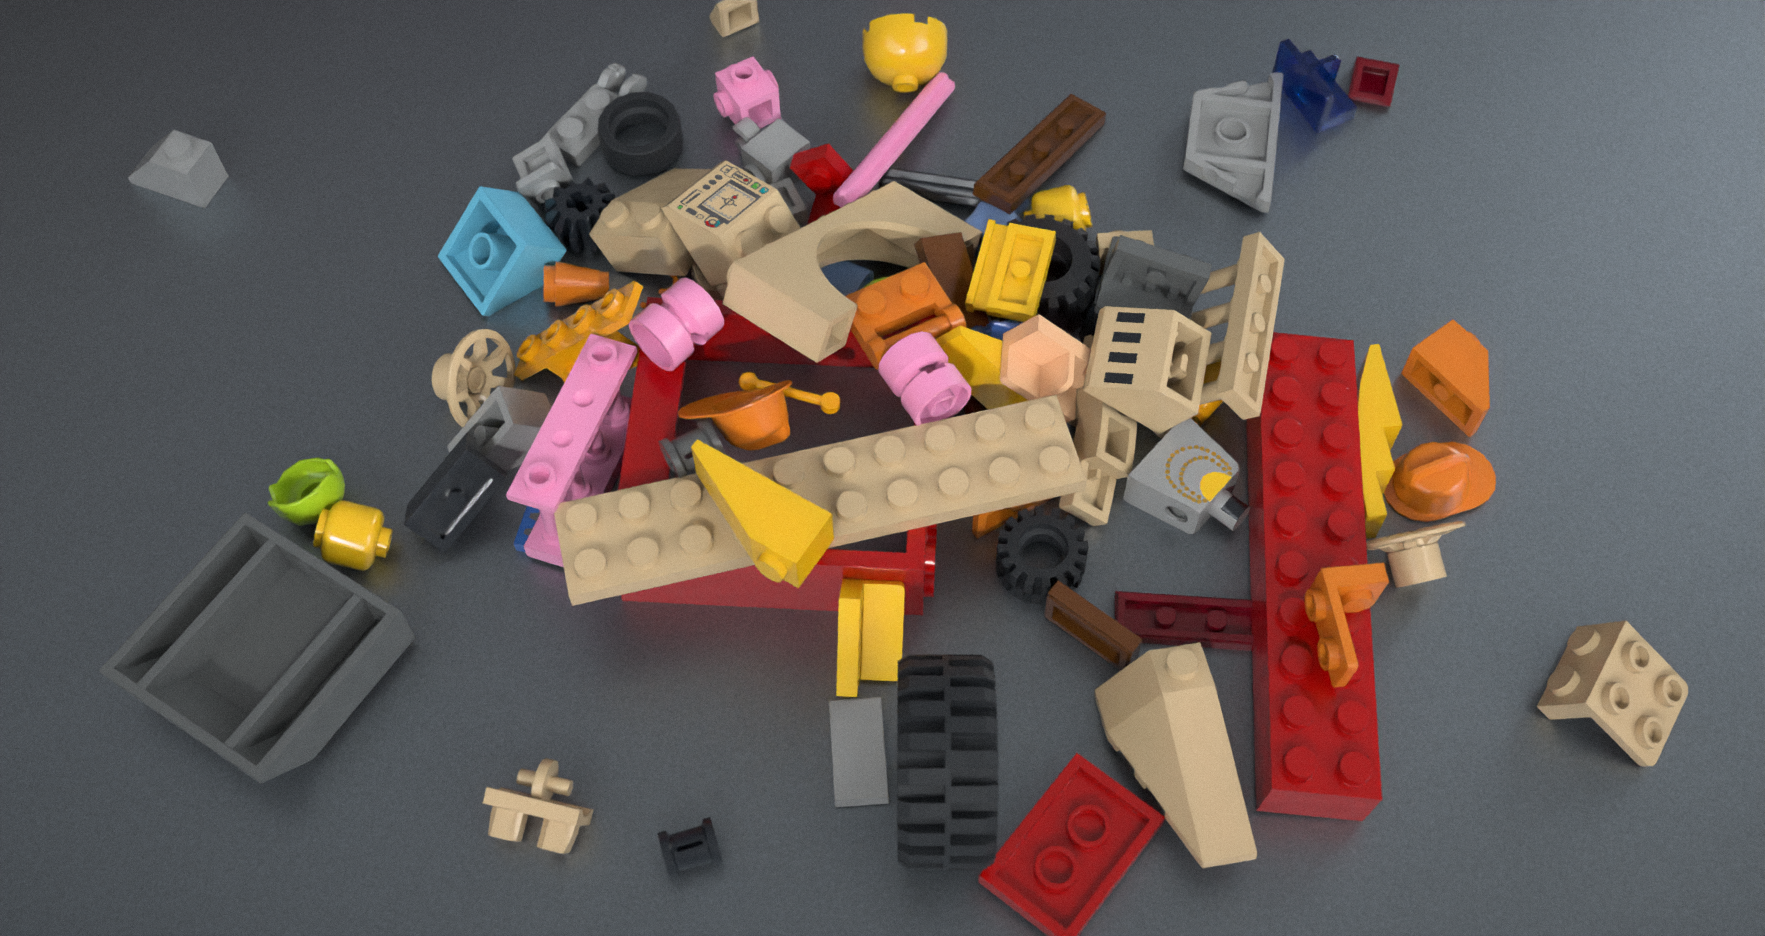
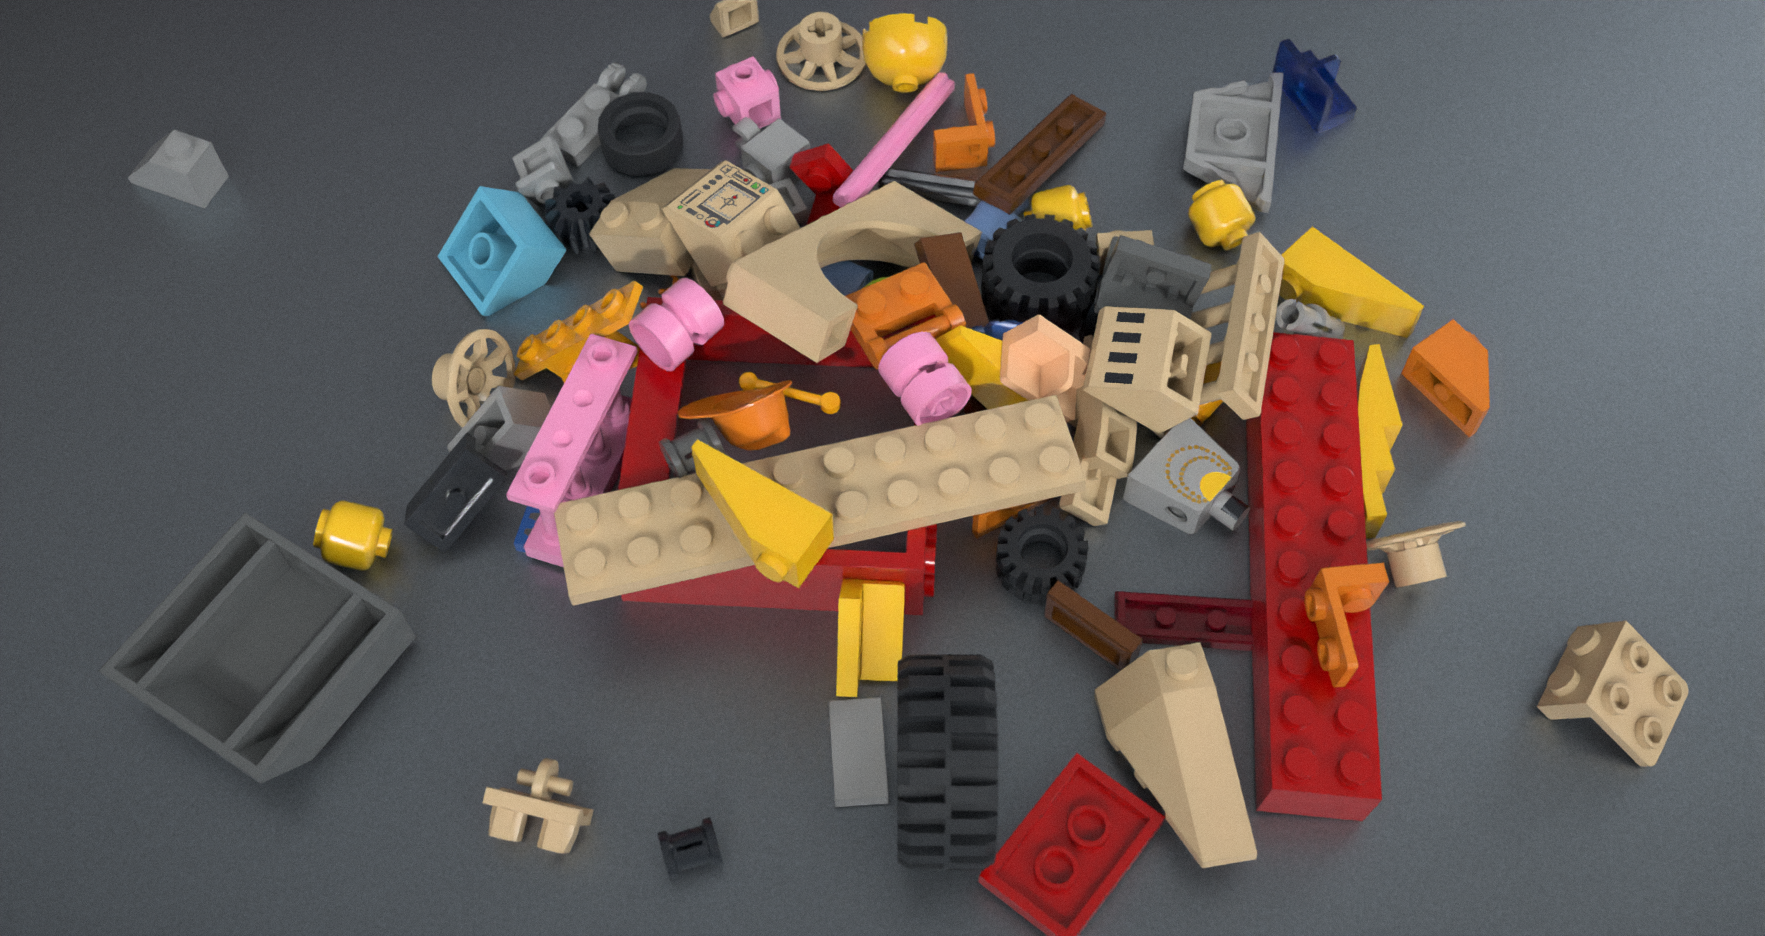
lime hair [267,457,345,526] -> none
orange cone [544,261,609,307] -> none
yellow plate [965,219,1056,322] -> none
dark red slope [1347,57,1400,108] -> none
orange piece [1384,441,1496,522] -> none
none -> tan wheel [776,12,866,91]
none -> orange bracket [933,73,995,172]
none -> yellow head [1188,180,1256,251]
none -> light grey pin [1276,299,1345,339]
none -> yellow slope [1279,226,1424,338]

